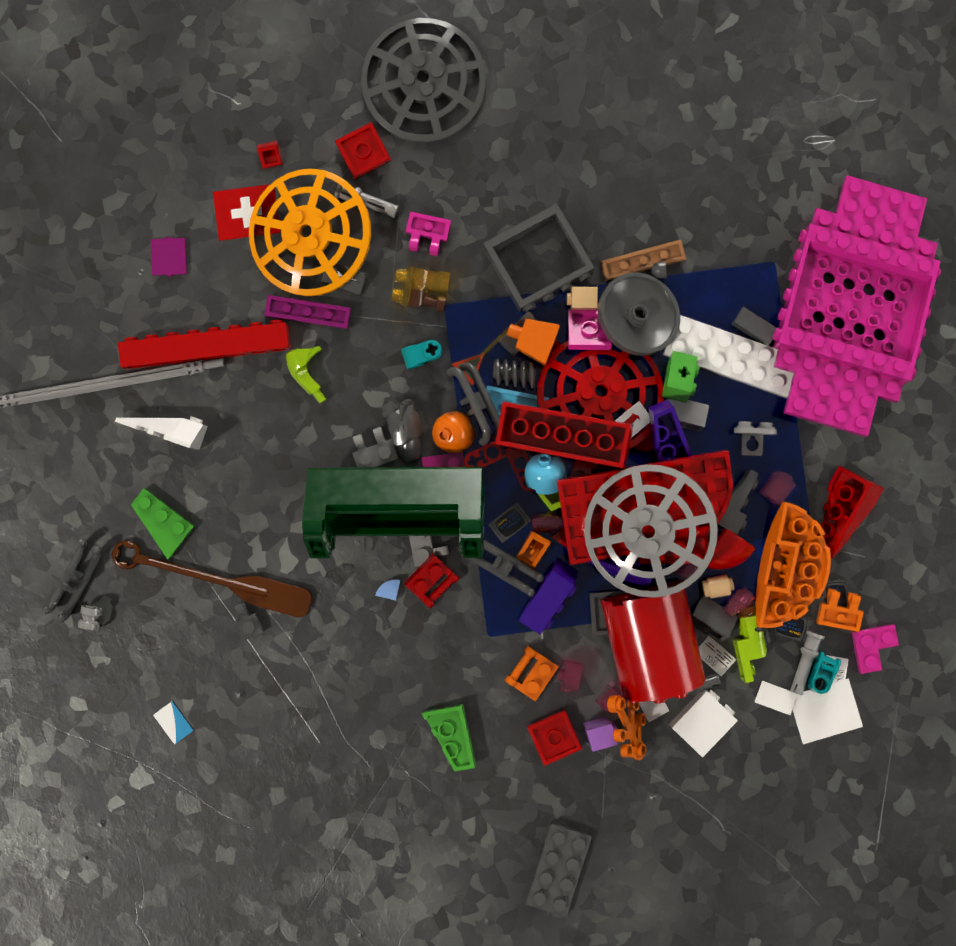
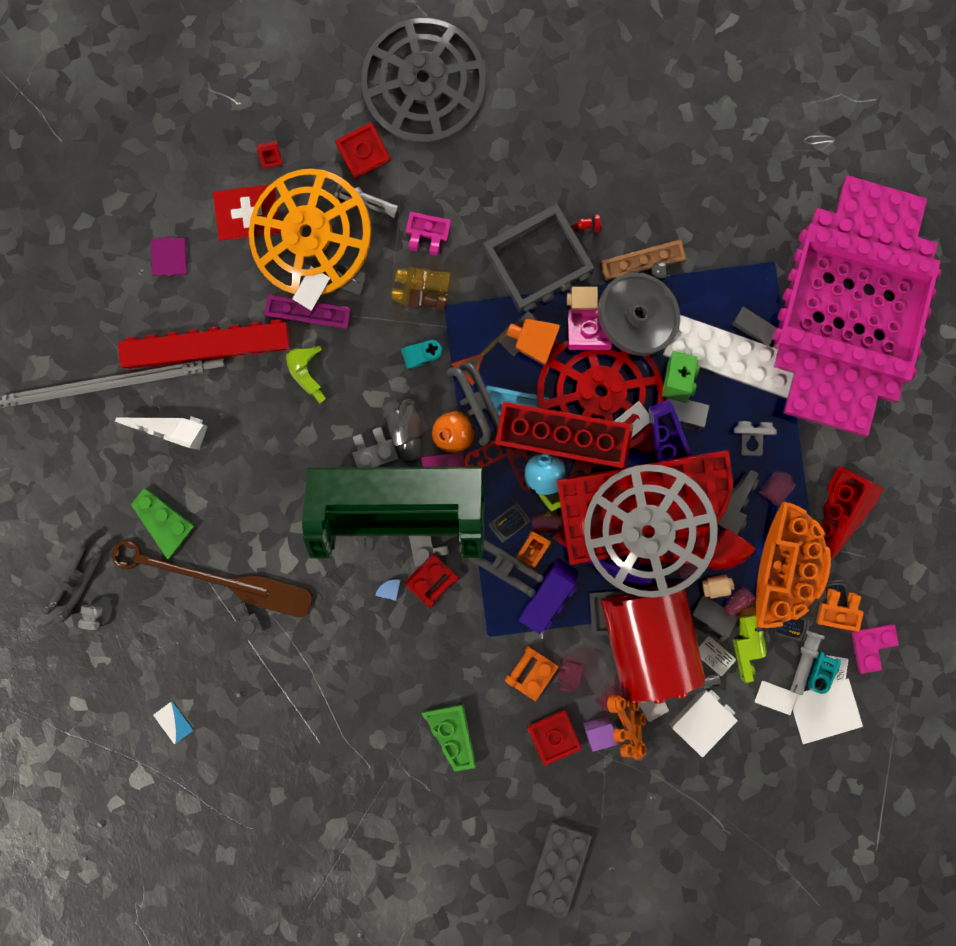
dark grey piece [492,358,536,389] -> none
none -> white sticker [293,266,330,311]
none -> red piece [571,214,602,235]

